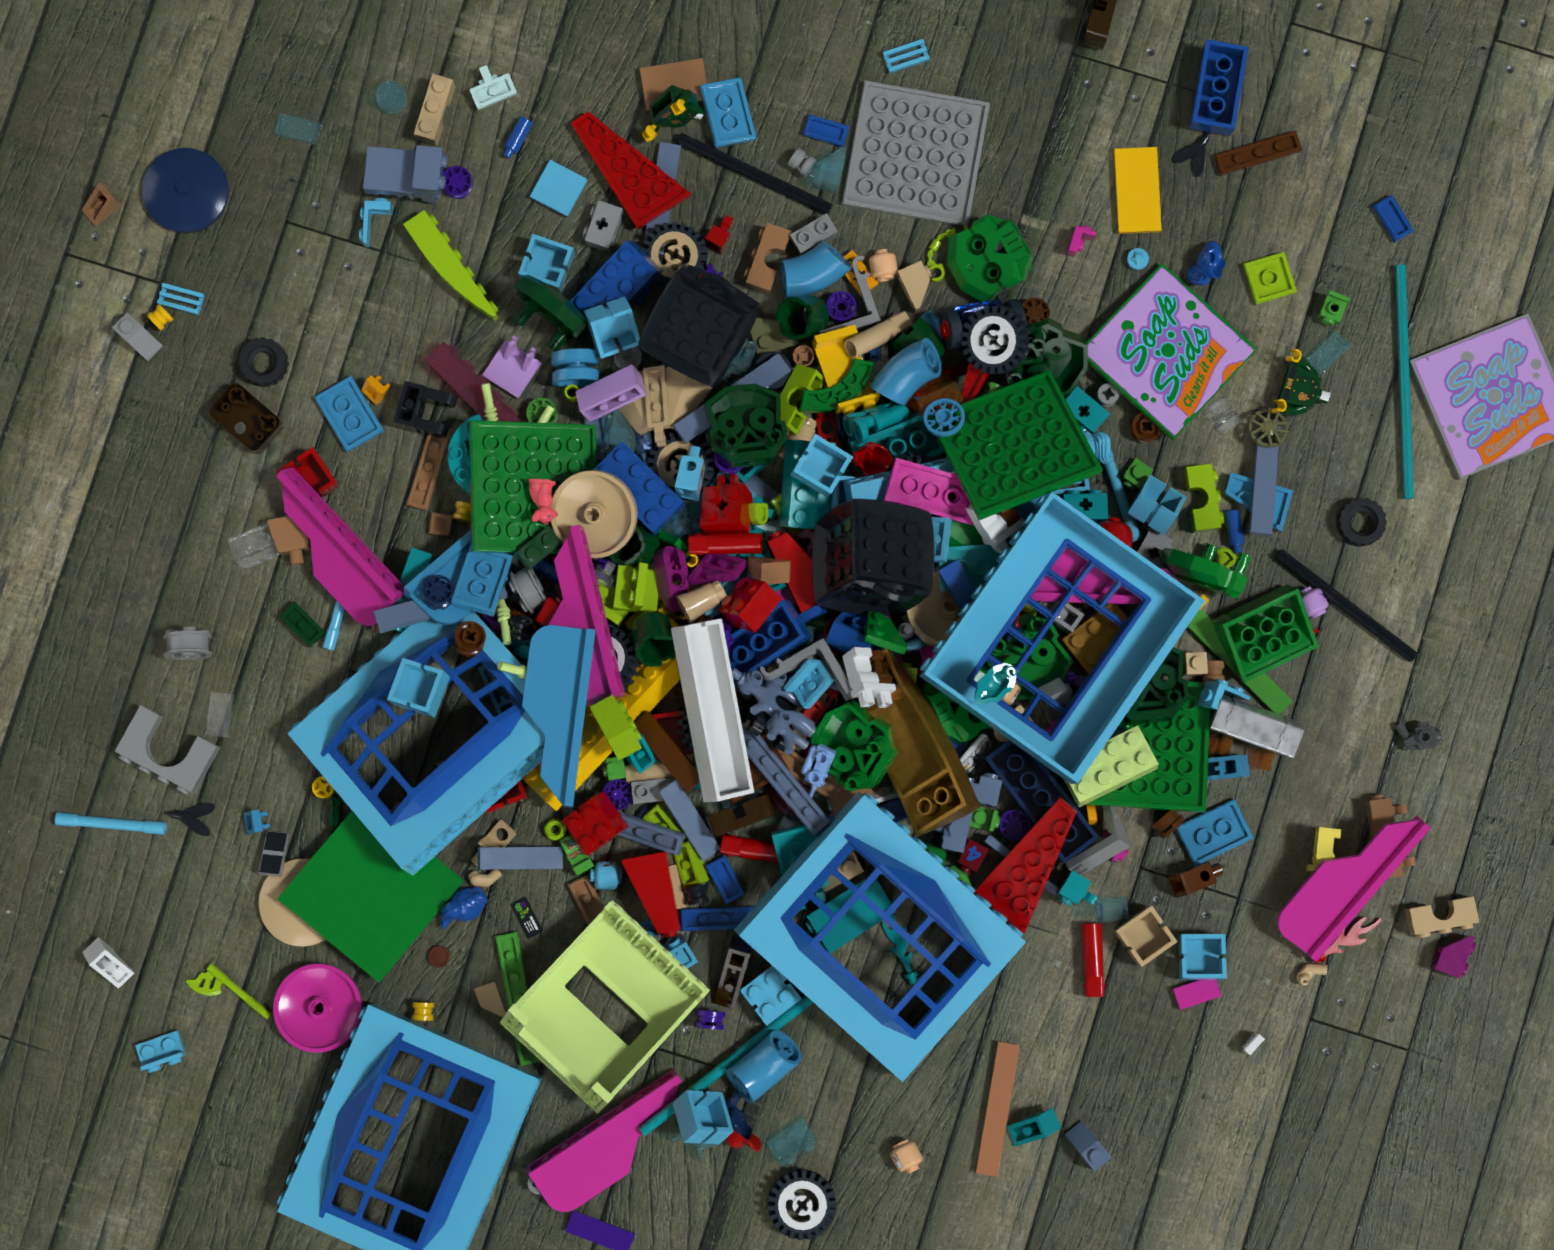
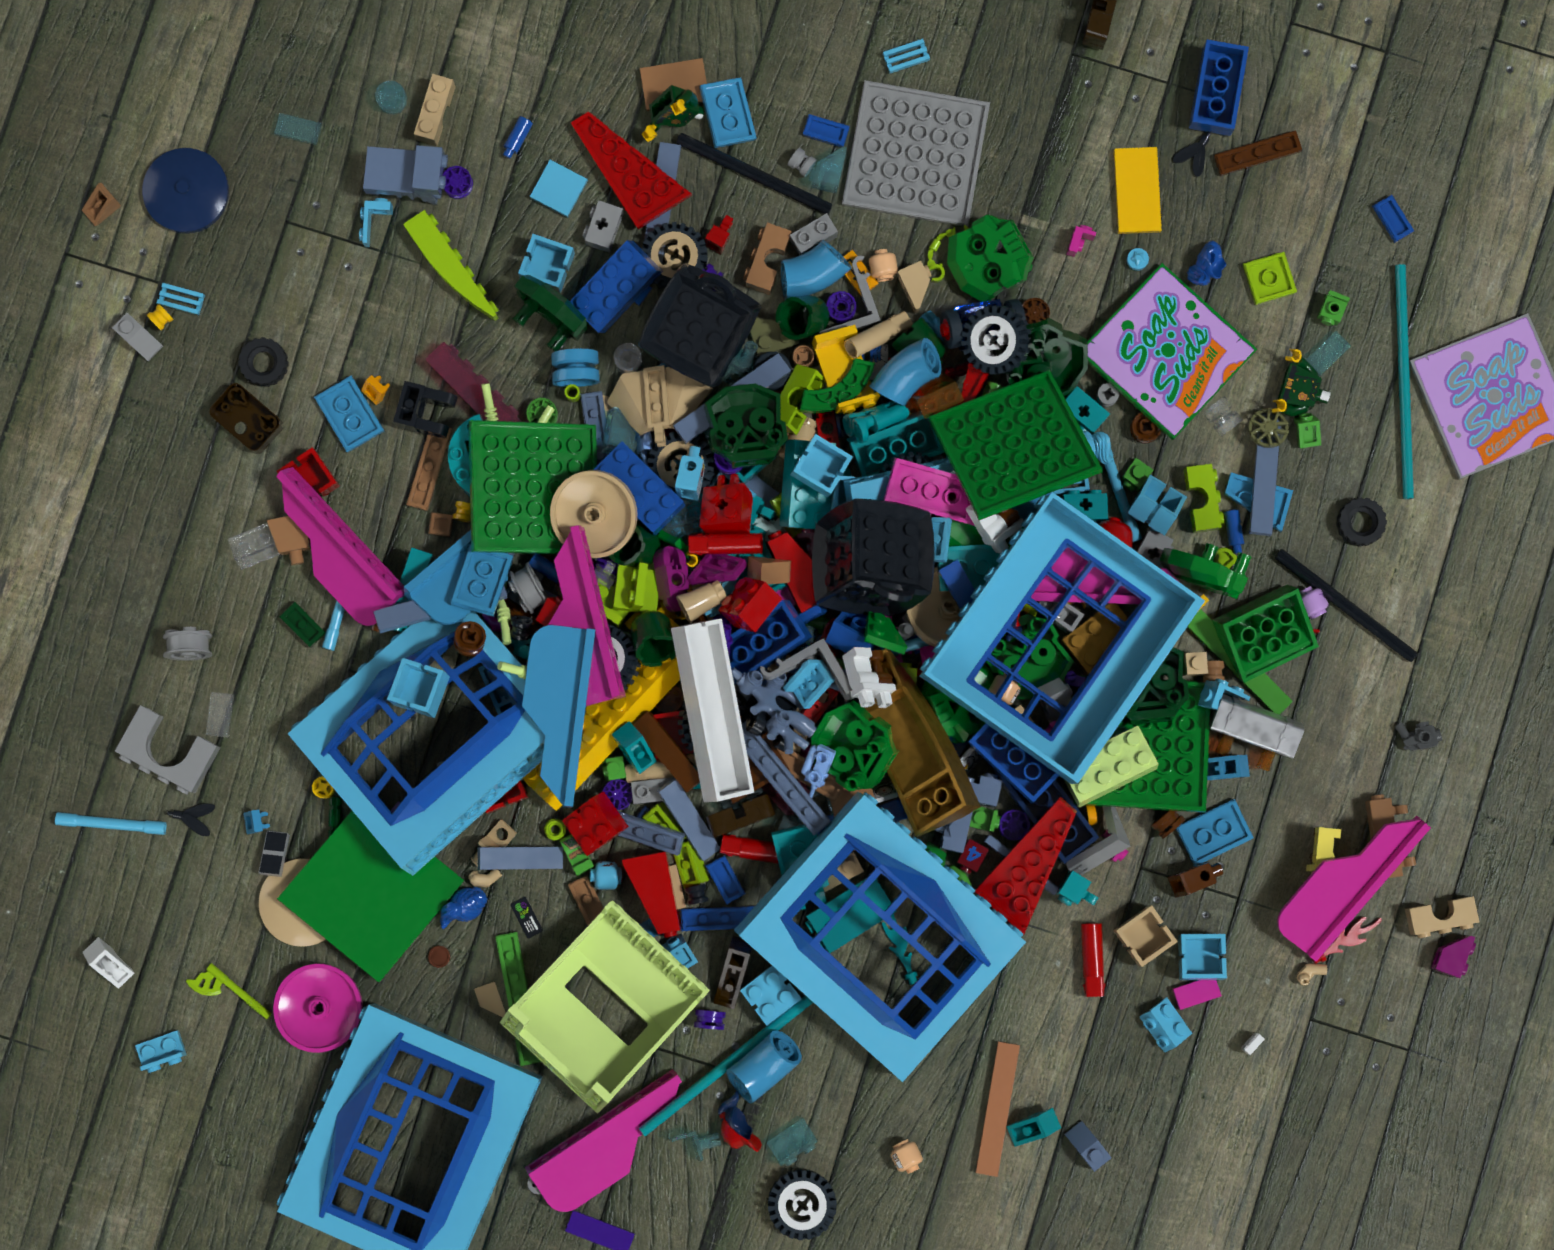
yellow wheel [411,1002,434,1021] -> none
dark blue wheel [422,575,454,610] -> none
light aqua hinge [469,65,517,111] -> none
lavender plate [482,335,542,399] -> none
dark green plate [514,525,562,570] -> none
coral animal [528,479,558,525] -> none
lavender brick [575,365,647,422] -> none
medium azure piece [584,296,640,359] -> none
lime brick [590,694,642,761] -> none
medium azure piece [673,1090,734,1144] -> none
lime tile [748,503,768,526] -> none
red hair [851,442,892,477] -> none
dark azure wheel [924,398,965,437] -> none
teal arm [974,663,1016,705] -> none
clear light blue tile [1095,897,1129,922] -> none
none -> blue brick [967,723,1059,803]
none -> medium azure bracket [1140,997,1193,1052]
none -> bright green bracket [1293,413,1321,448]

